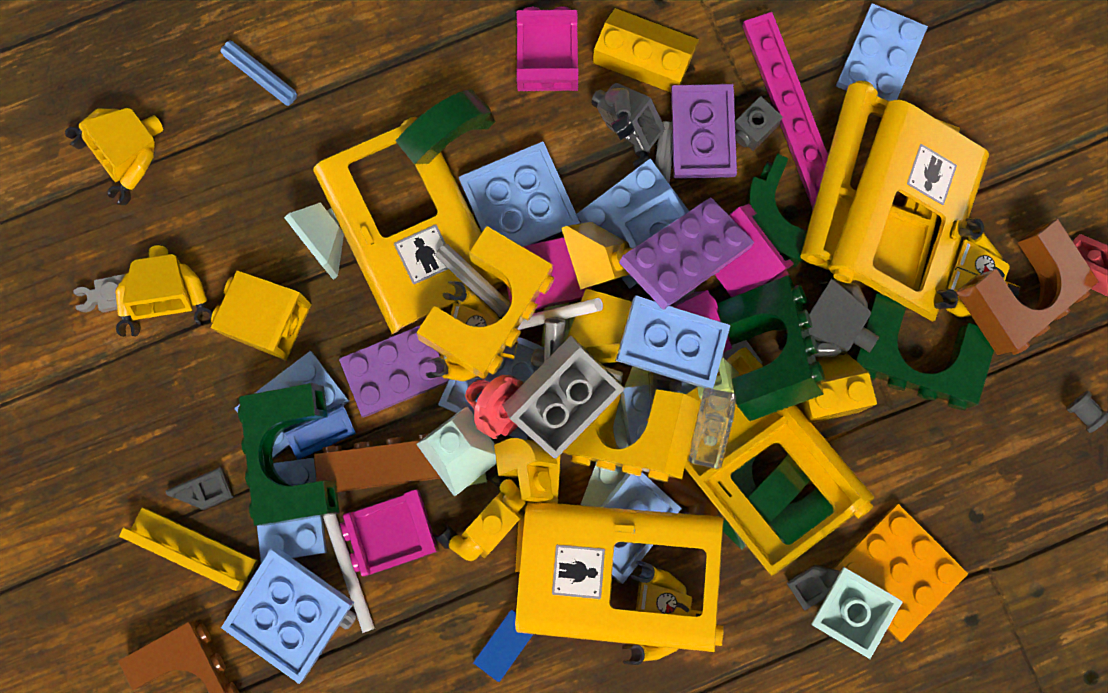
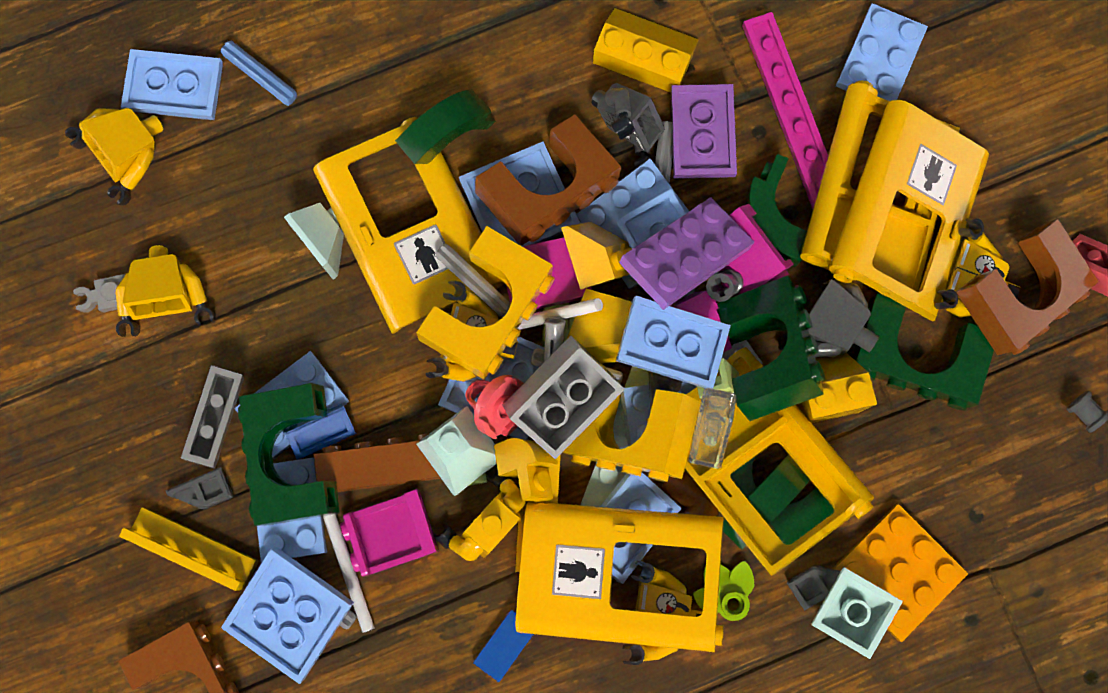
yellow slope [211,271,312,361] -> none
medium lavender plate [339,325,449,418] -> none
dark pink panel [517,7,578,91] -> none
dark grey brick [735,96,783,151] -> none
none -> light blue plate [121,49,223,120]
none -> light grey brick [181,365,244,469]
none -> dark orange arch [475,114,621,246]
none -> lime plate [693,561,754,621]
none -> dark grey bush [706,269,744,302]

